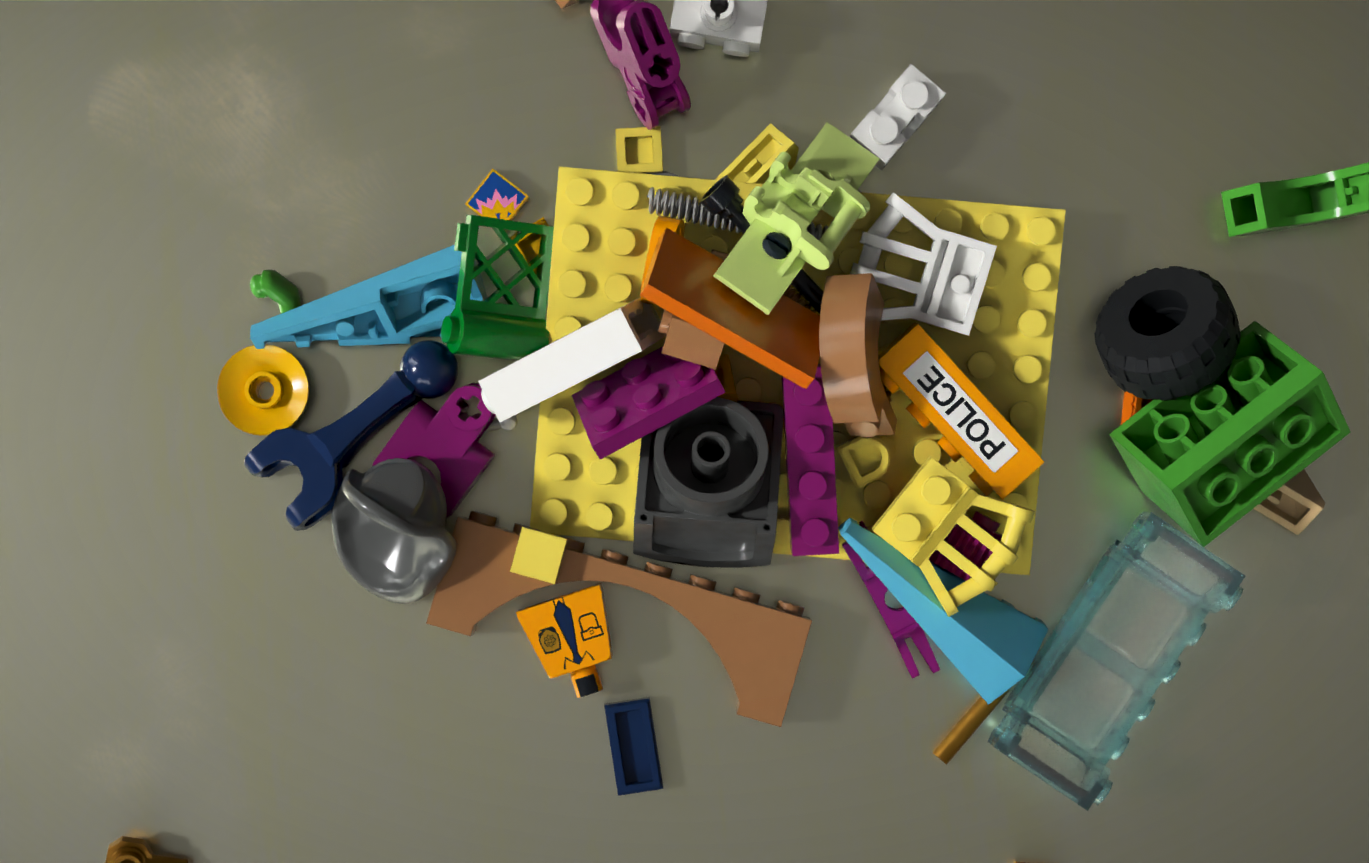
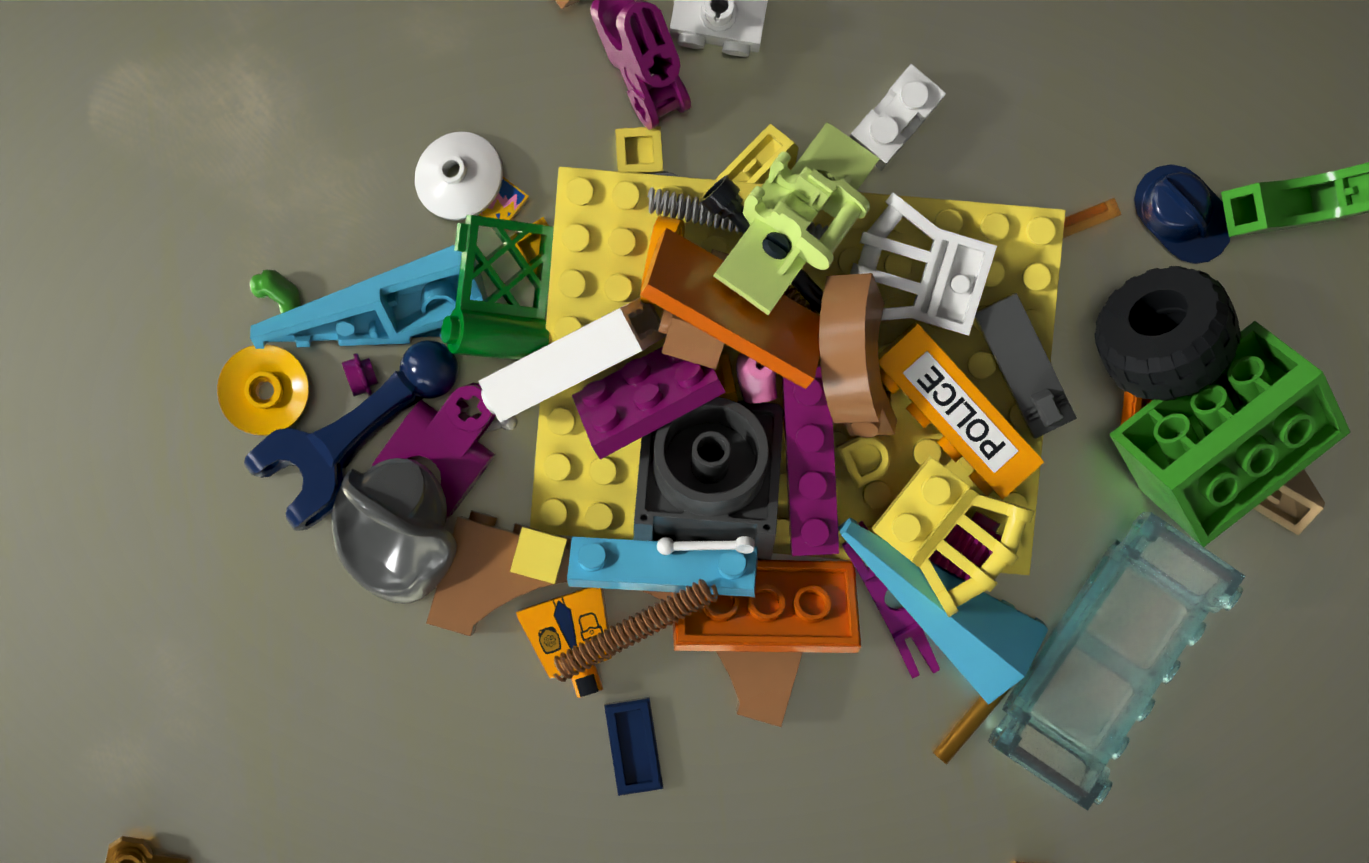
none -> magenta plate [342,353,378,397]
none -> white dish [415,132,503,221]
none -> medium nougat piece [553,579,718,682]
none -> medium azure plate [567,537,758,597]
none -> white hinge [657,536,755,555]
none -> orange tile [672,560,861,653]
none -> bright pink piece [736,353,777,403]
none -> dark grey hinge [975,293,1077,439]
none -> clear orange tile [1063,198,1122,240]
none -> dark blue piece [1134,164,1231,264]

